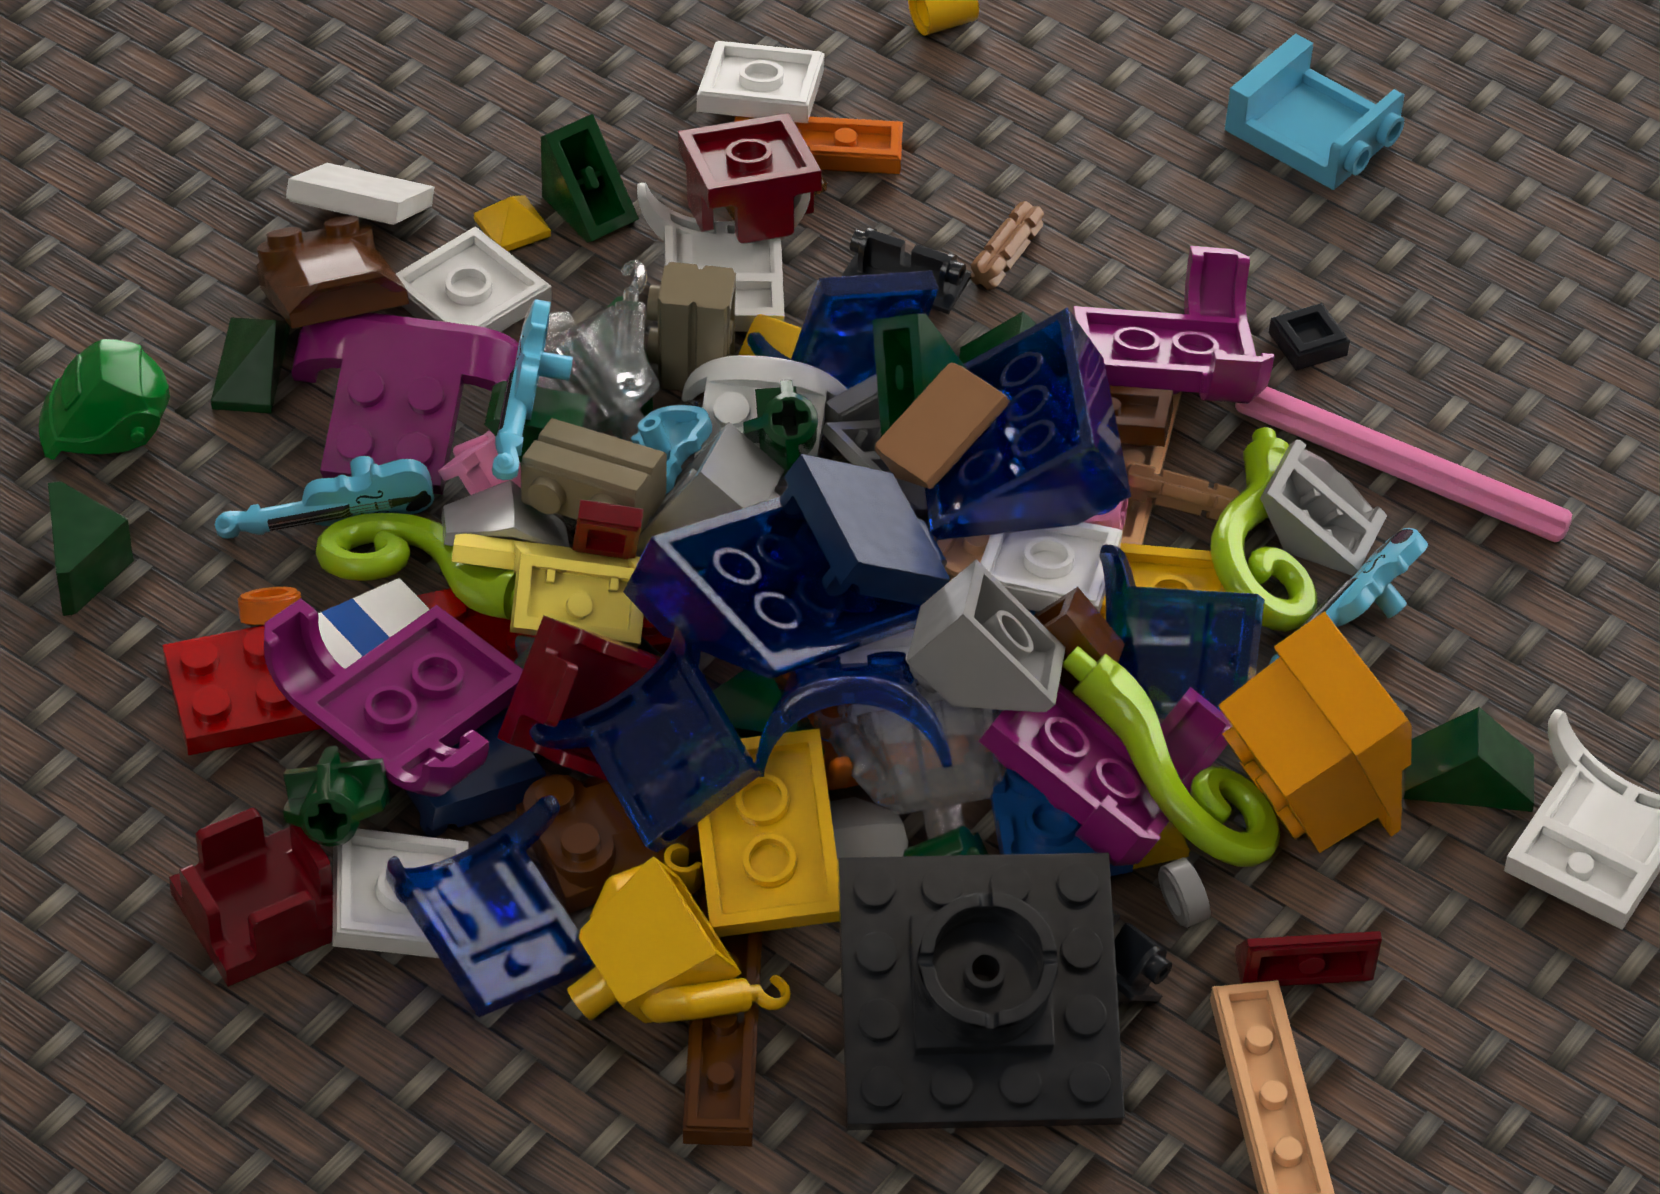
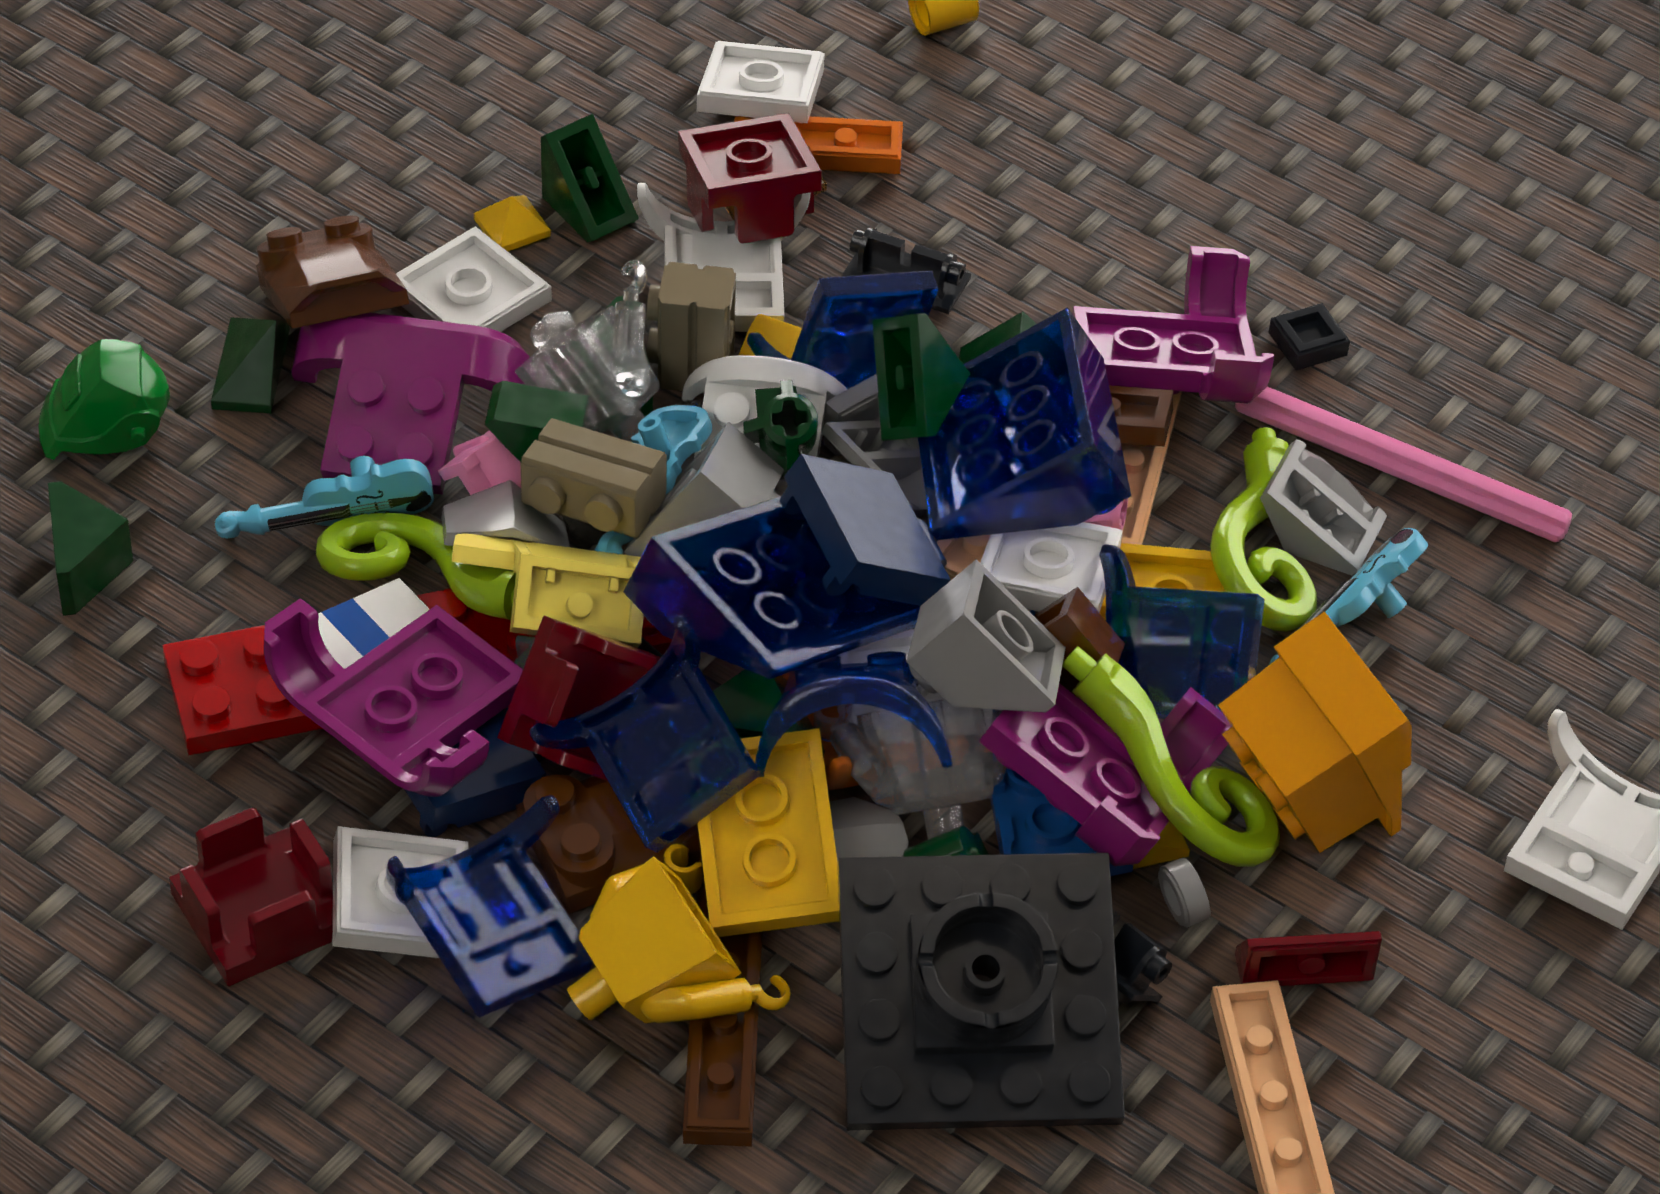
orange tile [238,587,301,625] -> none
dark green piece [283,746,391,847] -> none
white tile [286,163,435,225] -> none
medium azure piece [492,299,573,480] -> none
dark red tile [572,499,644,560] -> none
medium nougat slope [875,362,1010,489] -> none
medium nougat axle [971,201,1044,290] -> none
medium nougat axle [1122,462,1240,521] -> none
medium azure panel [1225,33,1404,190] -> none
dark green slope [1403,707,1534,812] -> none

